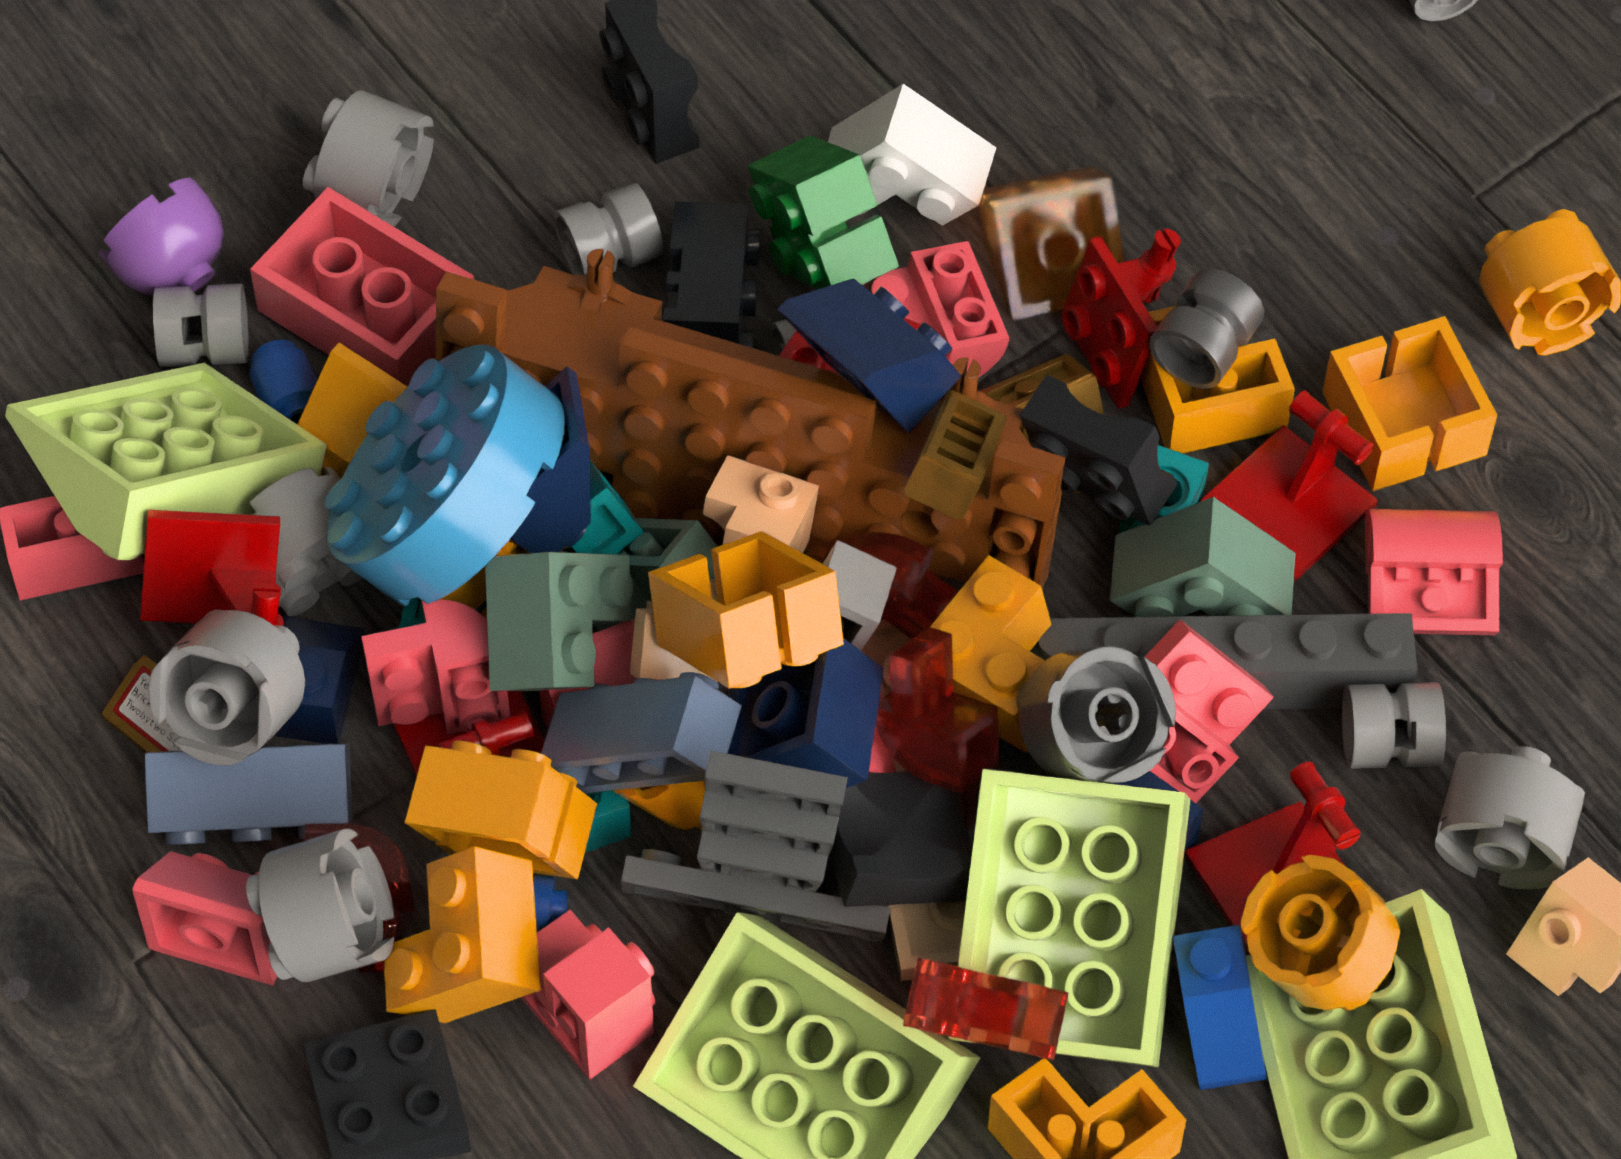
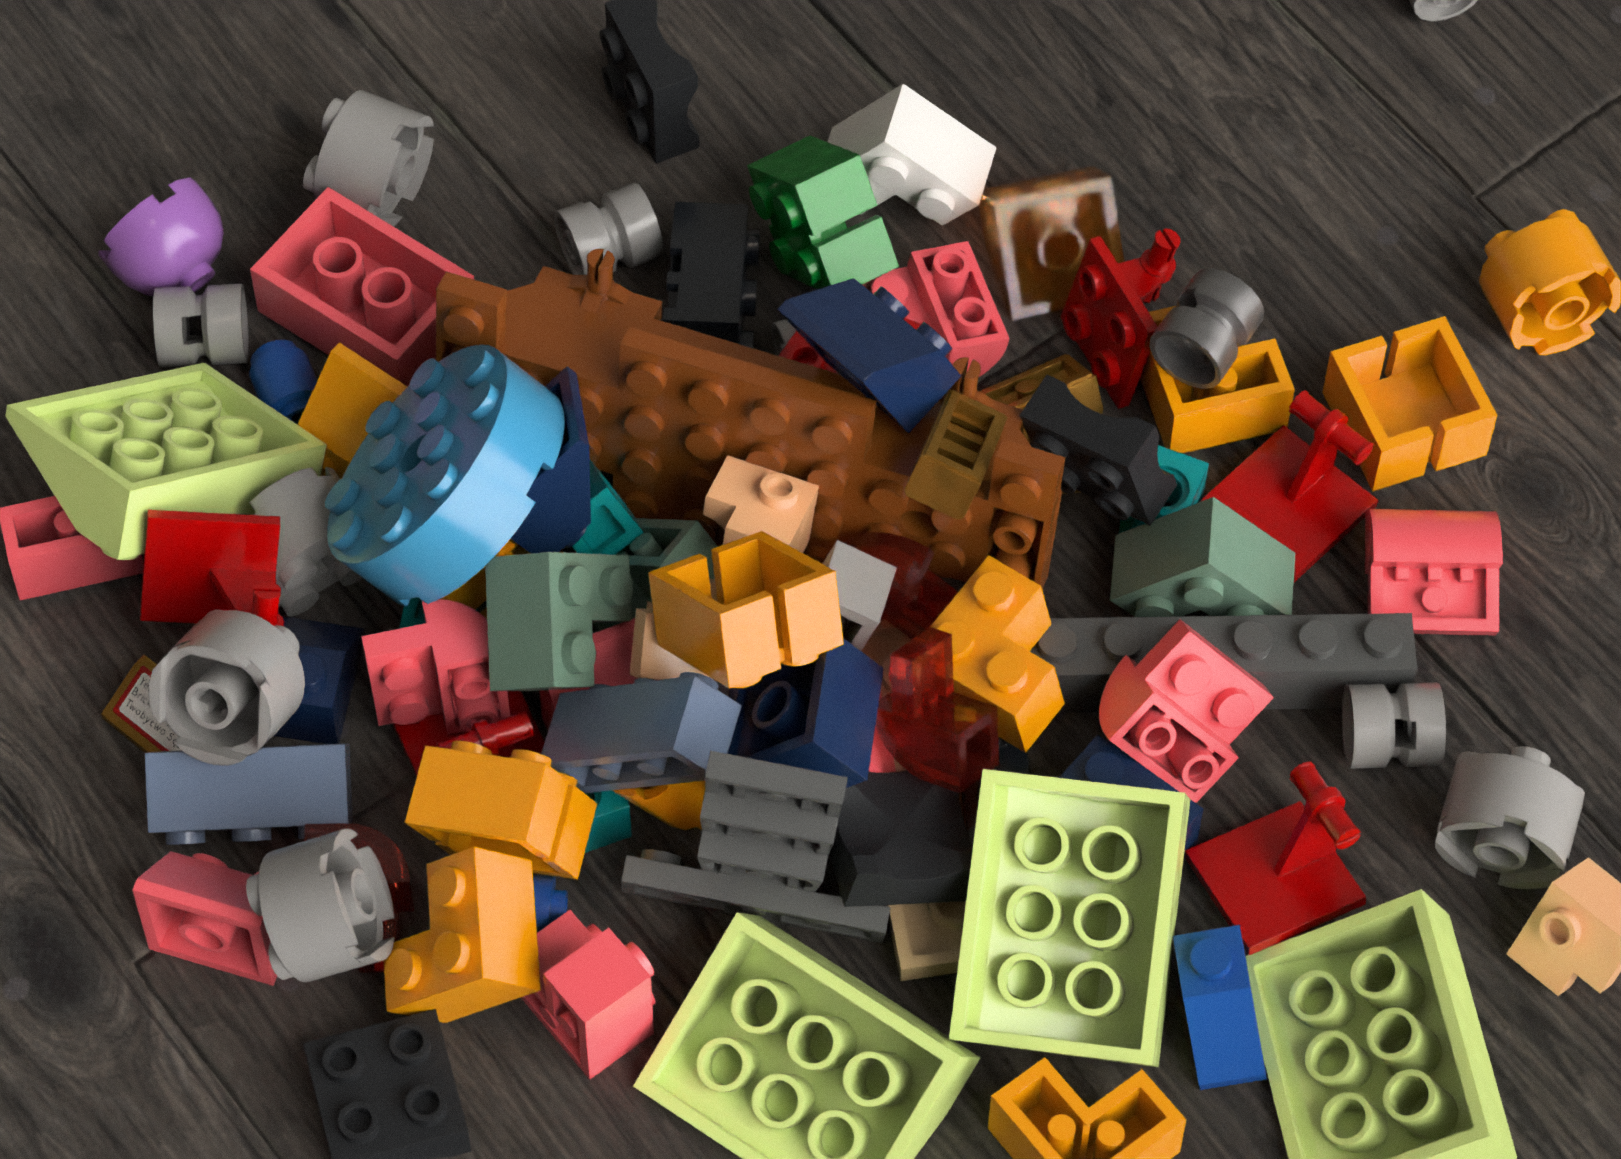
clear red brick [903,958,1069,1060] -> none
dark grey brick [1016,646,1176,783] -> none
light orange brick [1241,855,1401,1011] -> none

